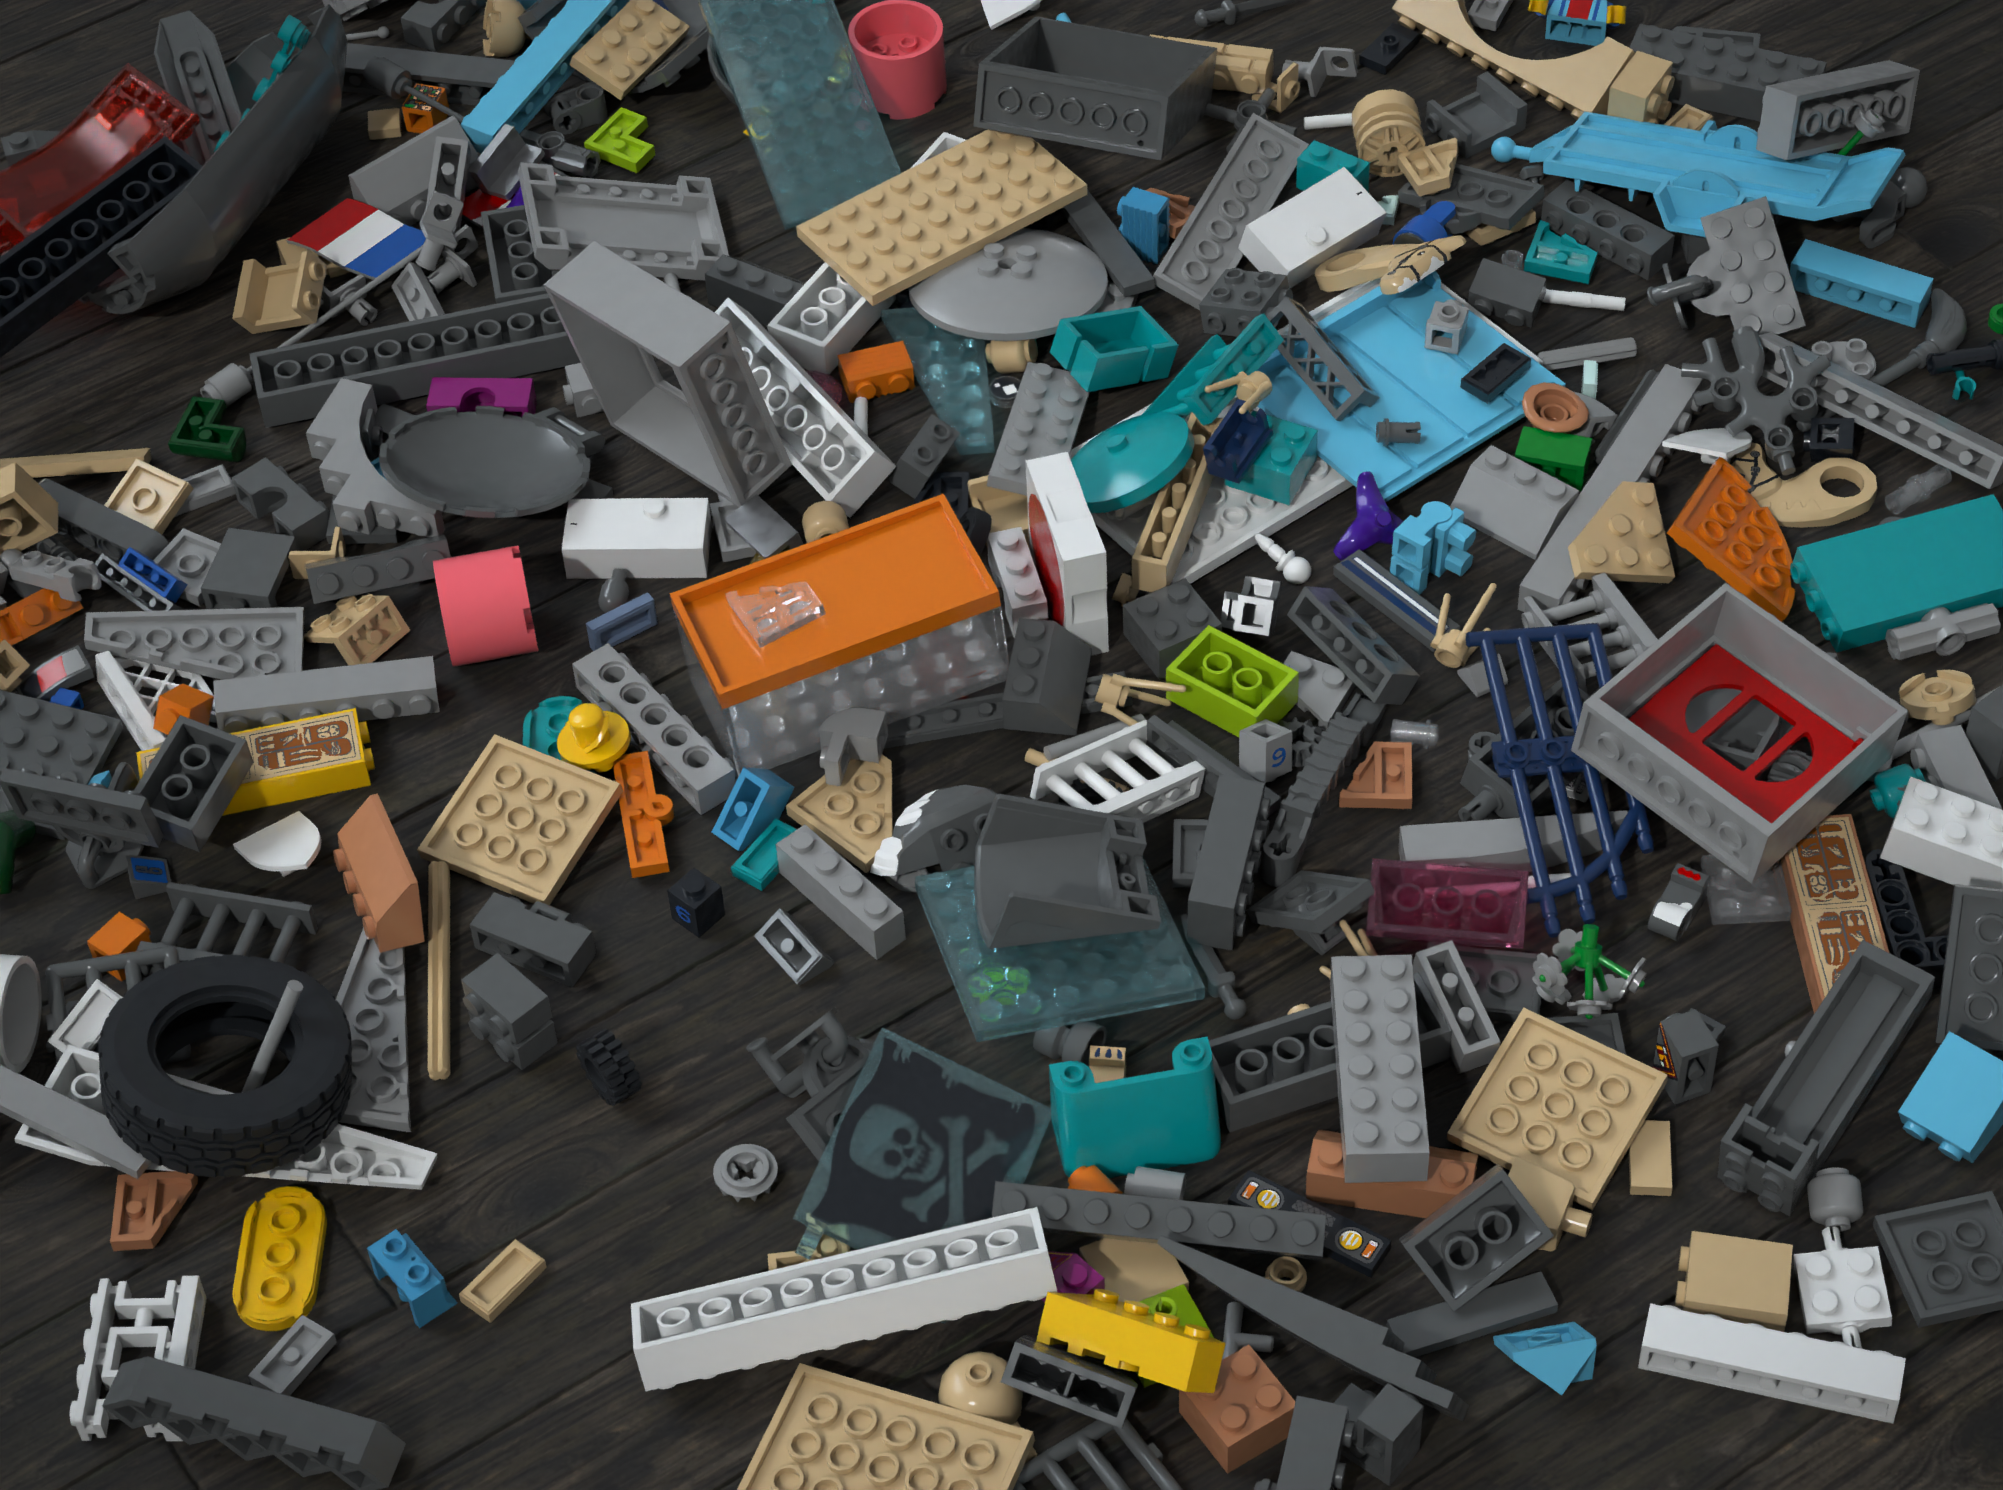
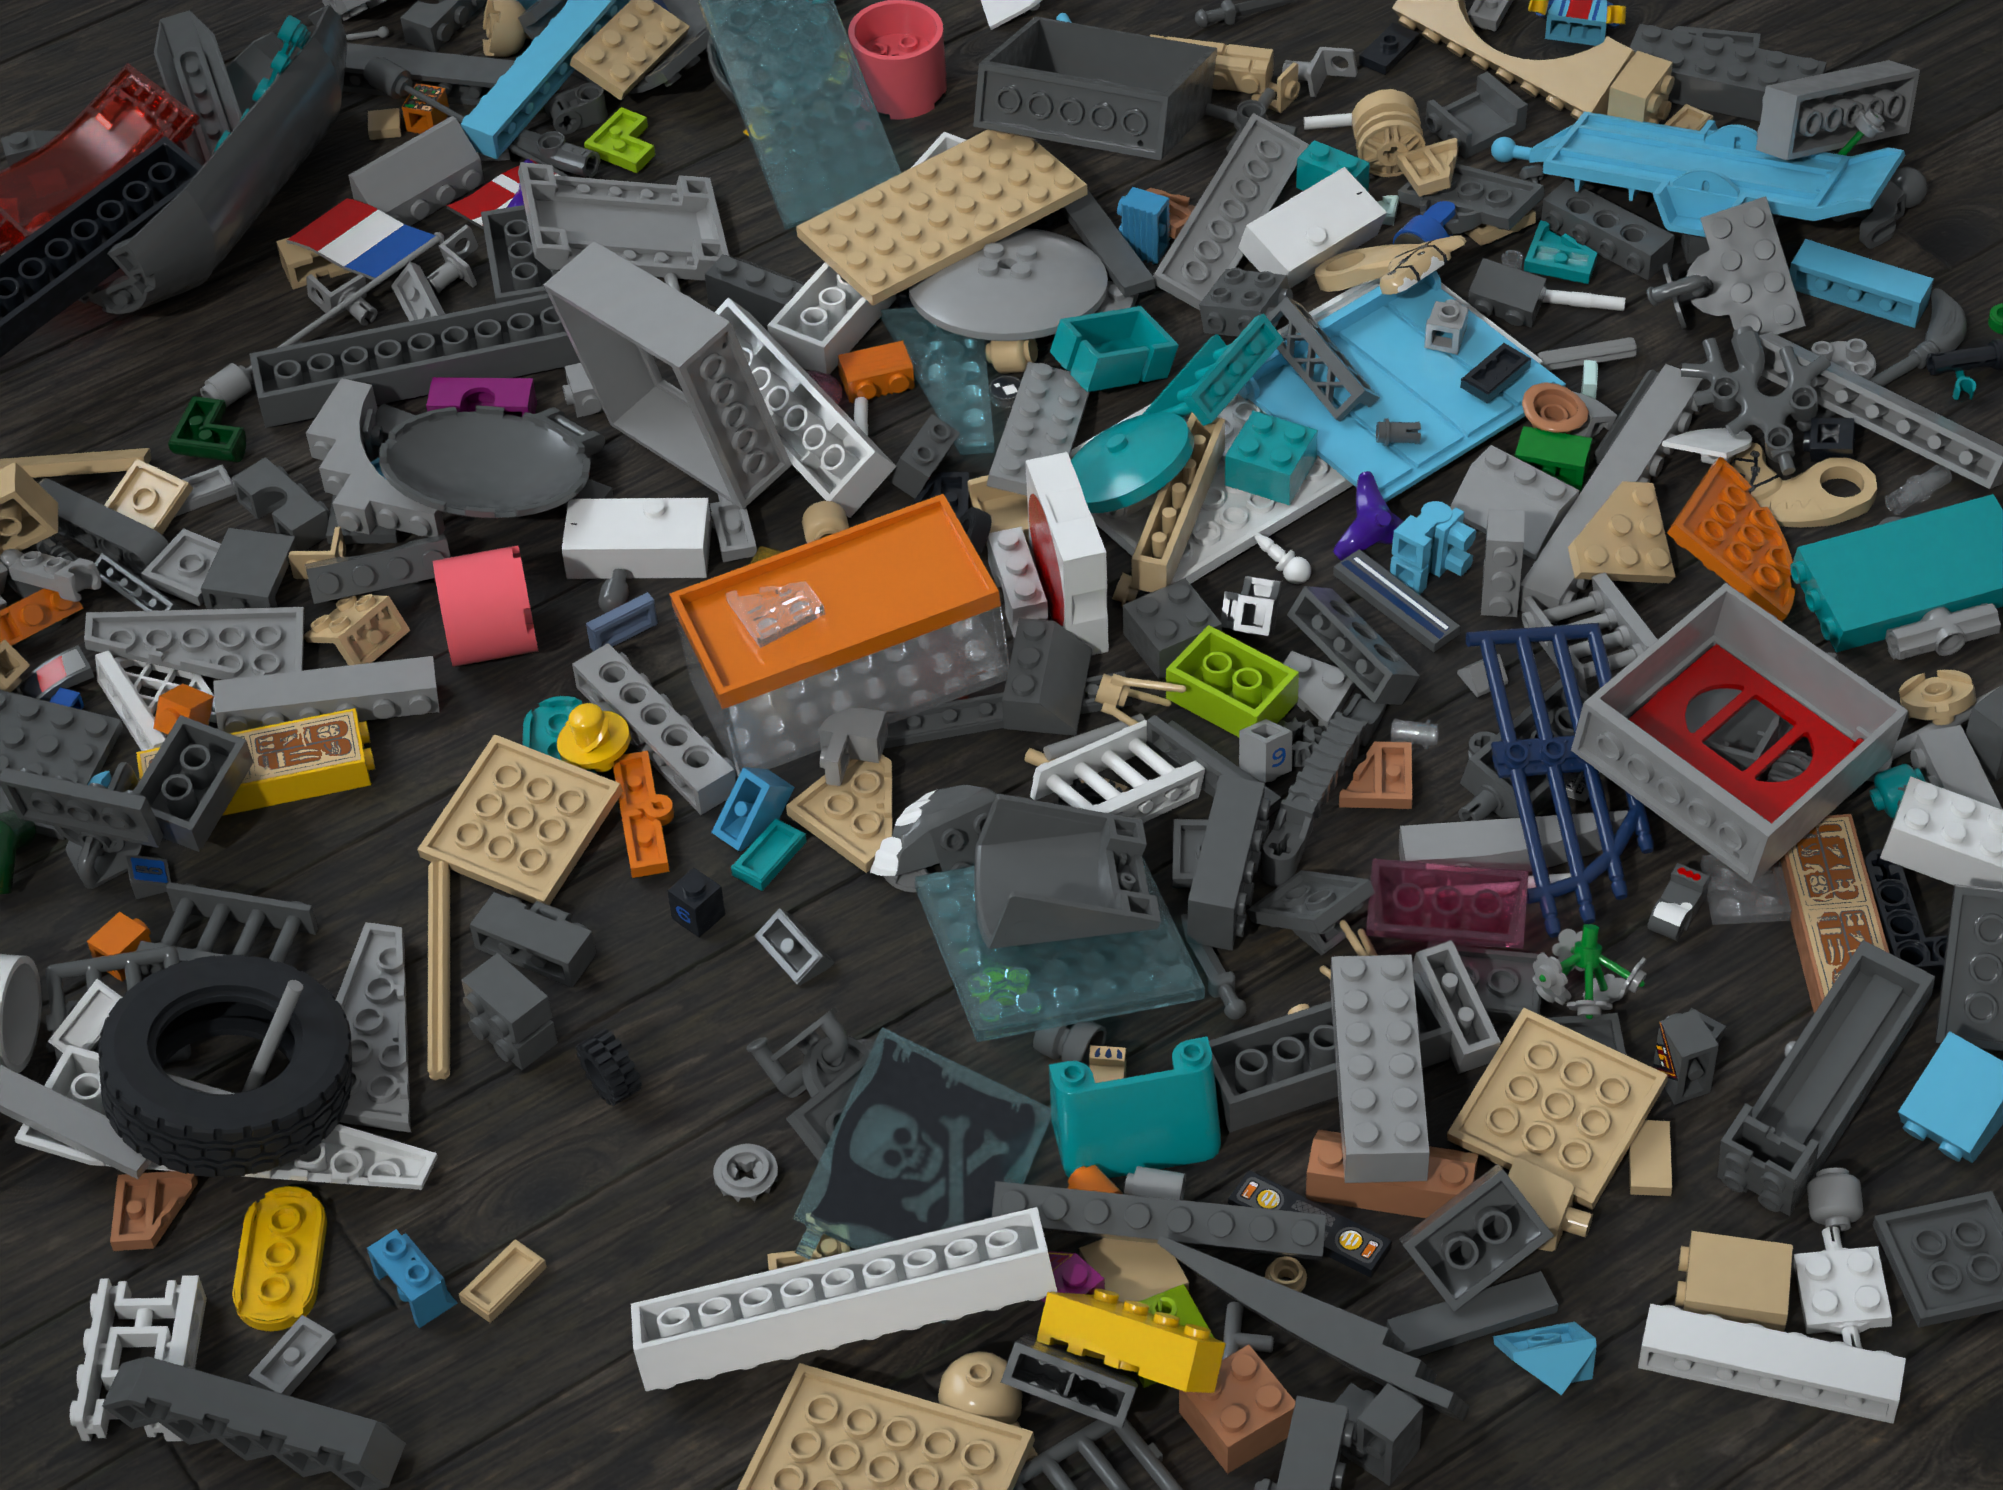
blue piece [118,547,188,603] -> none
tan panel [232,250,327,334] -> none
white shield [233,811,322,877] -> none
nougat slope [333,793,425,953] -> none
light grey bracket [415,191,463,271] -> none
light grey brick [425,136,471,245] -> none
flat silver panel [468,124,545,200] -> none
flat silver panel [726,494,804,559] -> none
light grey brick [776,824,906,960] -> none
dark blue hinge [1203,399,1273,484] -> none
tan plant [1204,371,1272,414] -> none
tan plant [1431,583,1497,668] -> none
none -> light grey arch [1481,509,1525,617]

